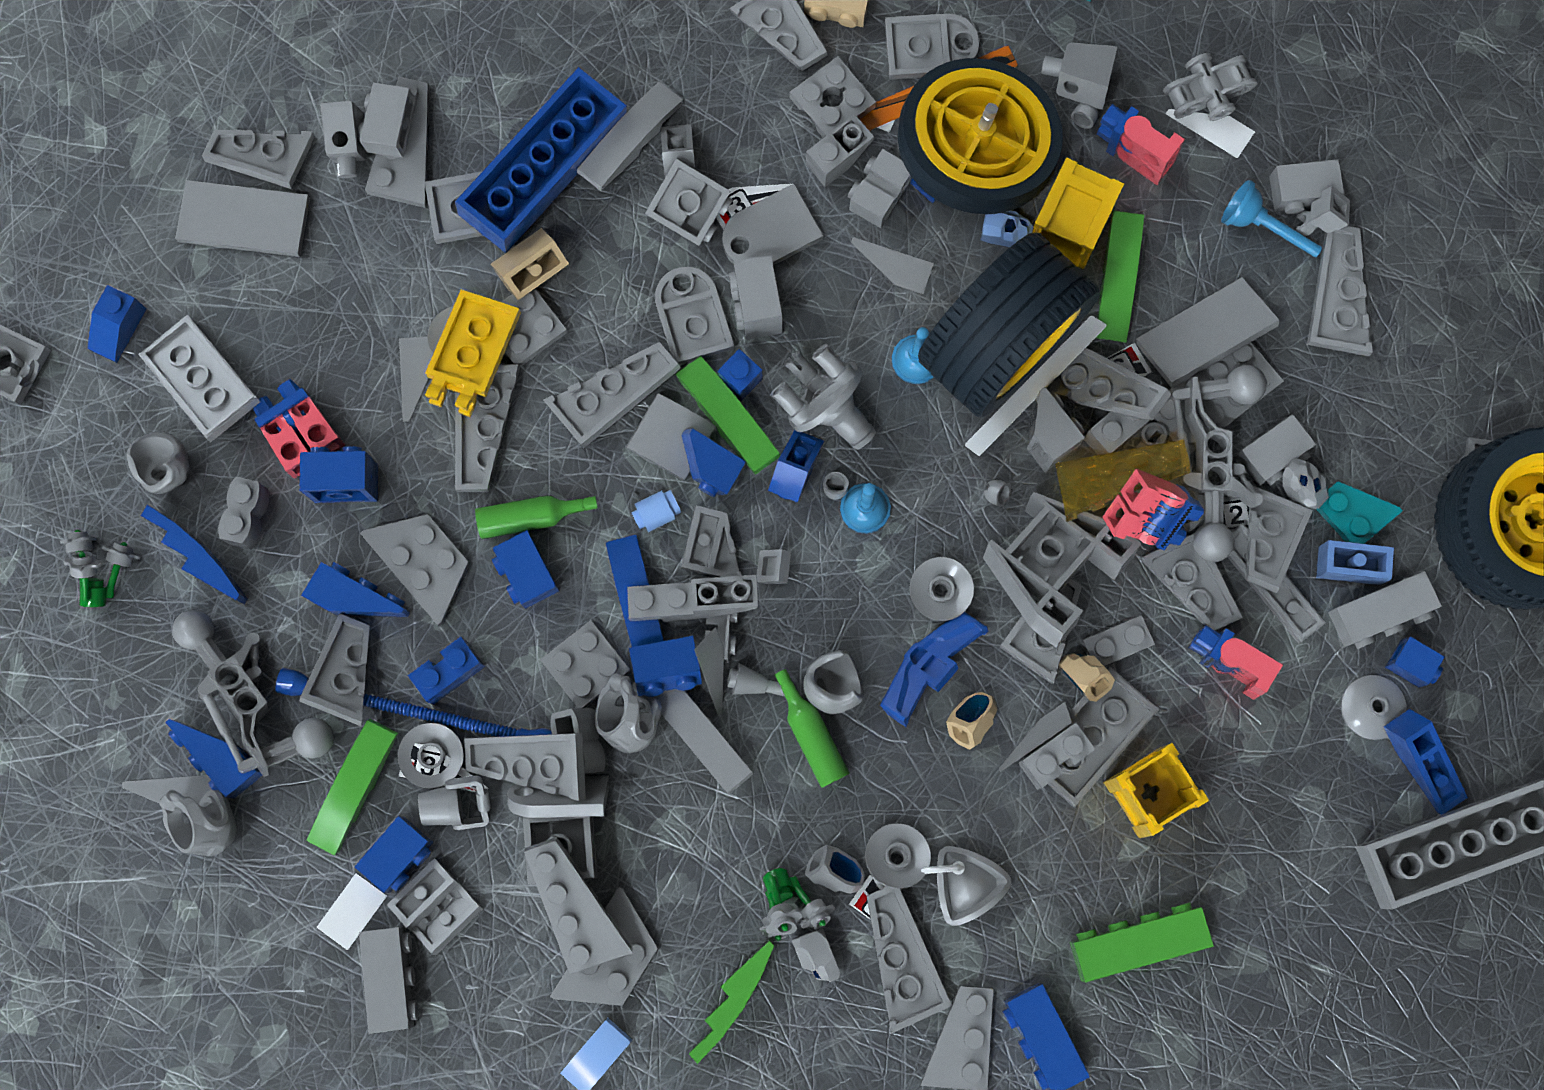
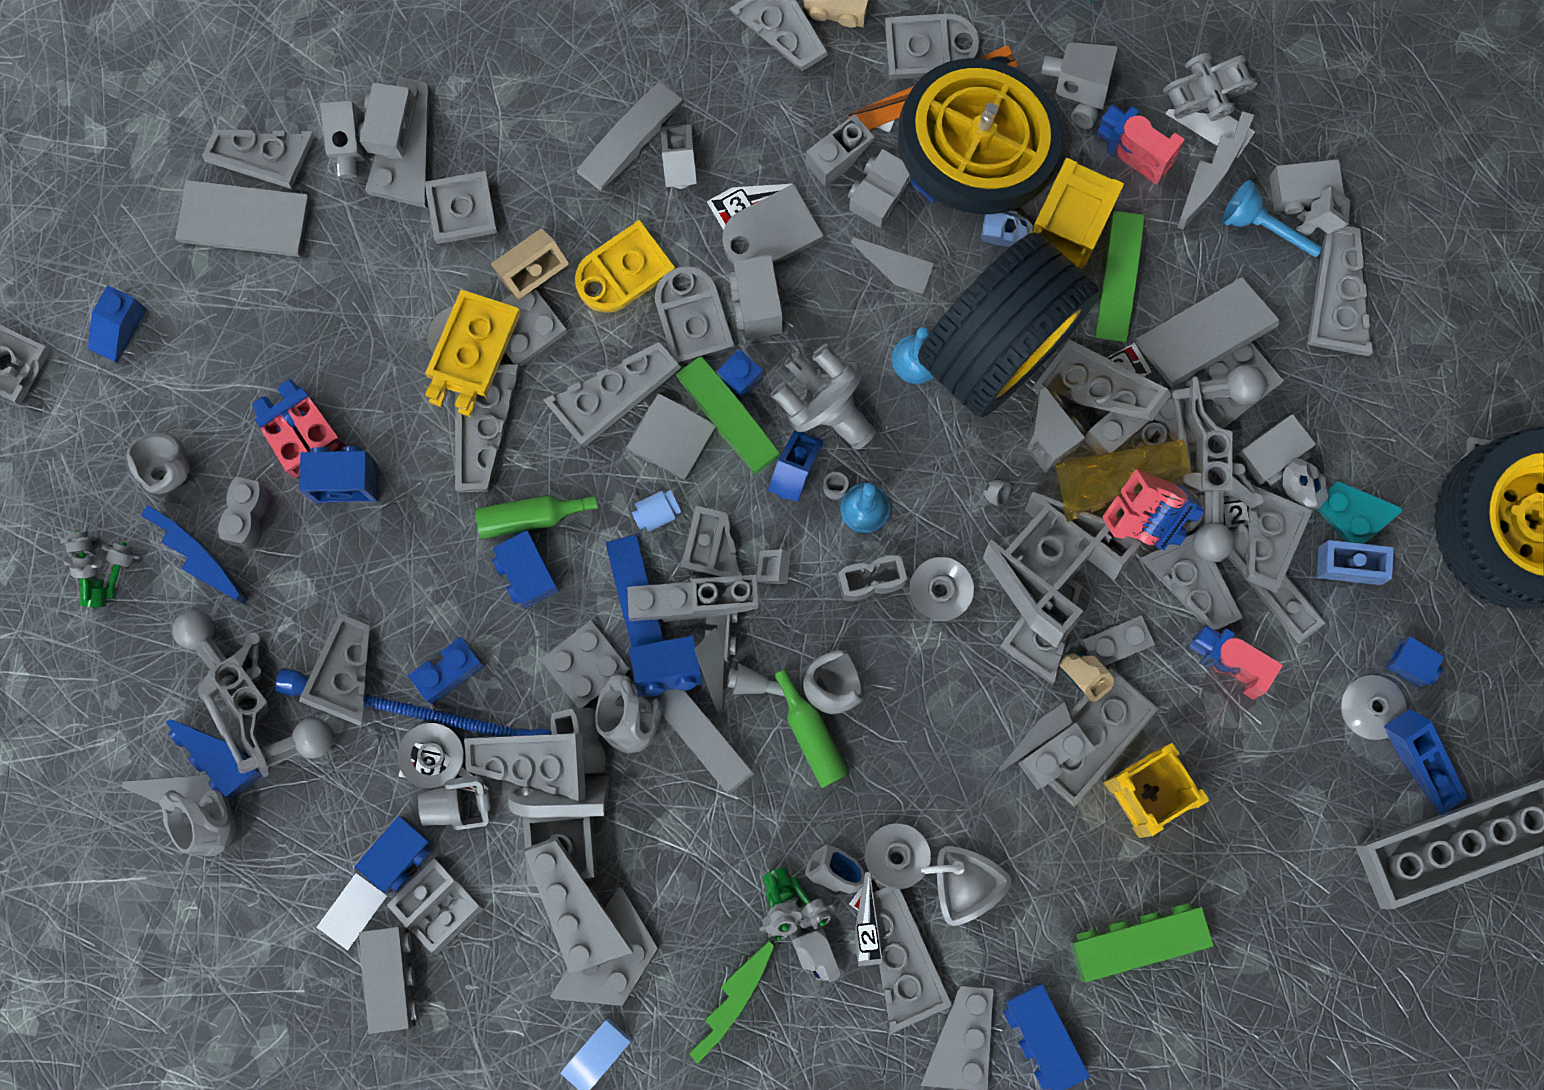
light grey tile [138,315,260,442] -> none
blue slope [301,562,410,617] -> none
bright green slope [306,718,398,856] -> none
light grey wing [360,514,470,627] -> none
light grey sticker [399,336,433,422] -> none
blue brick [455,67,627,253] -> none
light grey plate [645,159,733,246] -> none
blue slope [681,428,746,497] -> none
light grey brick [790,56,876,138] -> none
blue plate [880,612,989,727] -> none
tan rock [946,692,997,750] -> none
white sticker [965,316,1107,456] -> none
light grey brick [1328,571,1442,649] -> none
none -> yellow tile [575,220,675,313]
none -> light grey brick [837,555,907,602]
none -> sticker [854,872,883,966]
none -> light grey slope [1177,111,1254,229]

